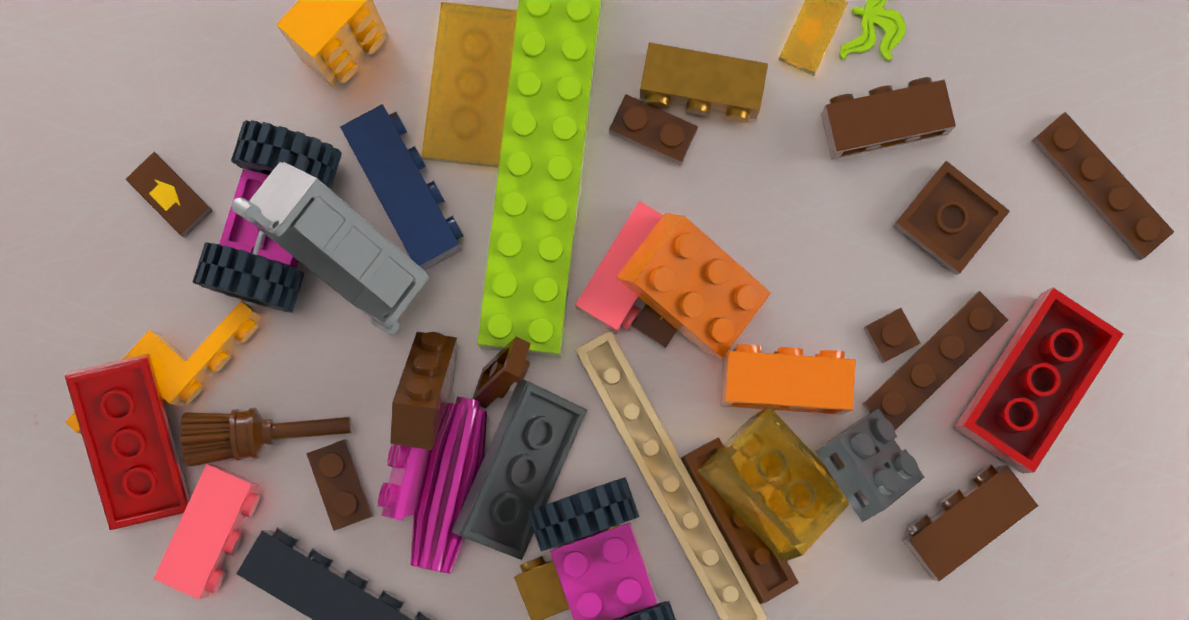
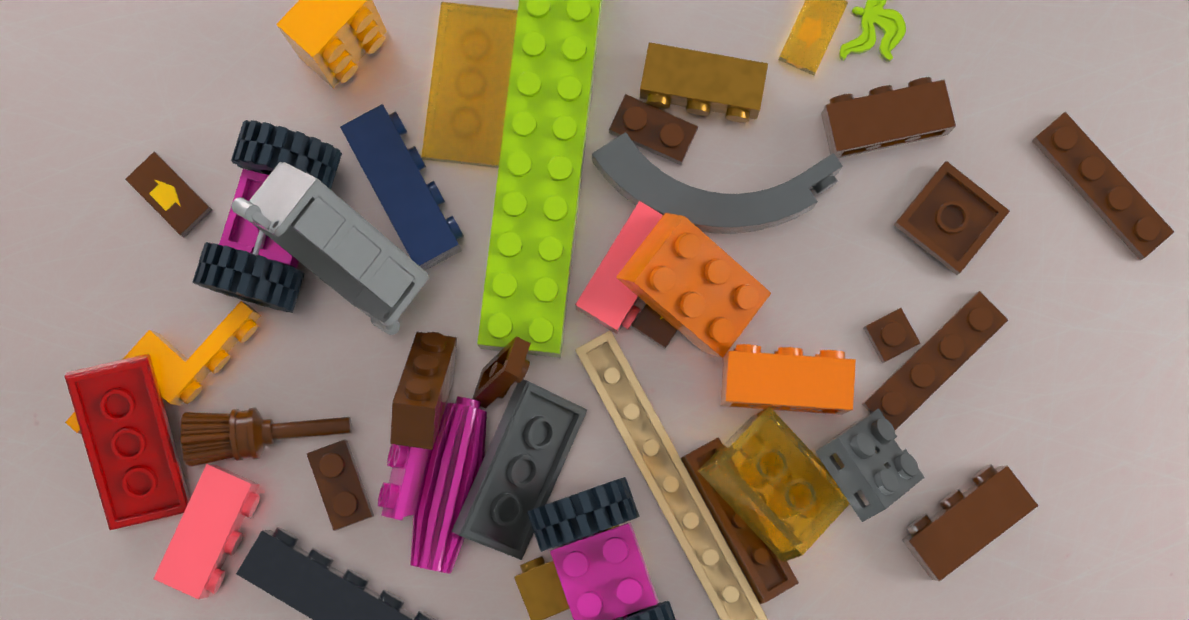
red brick [954,288,1124,474] -> none
none -> dark grey arch [592,132,843,234]

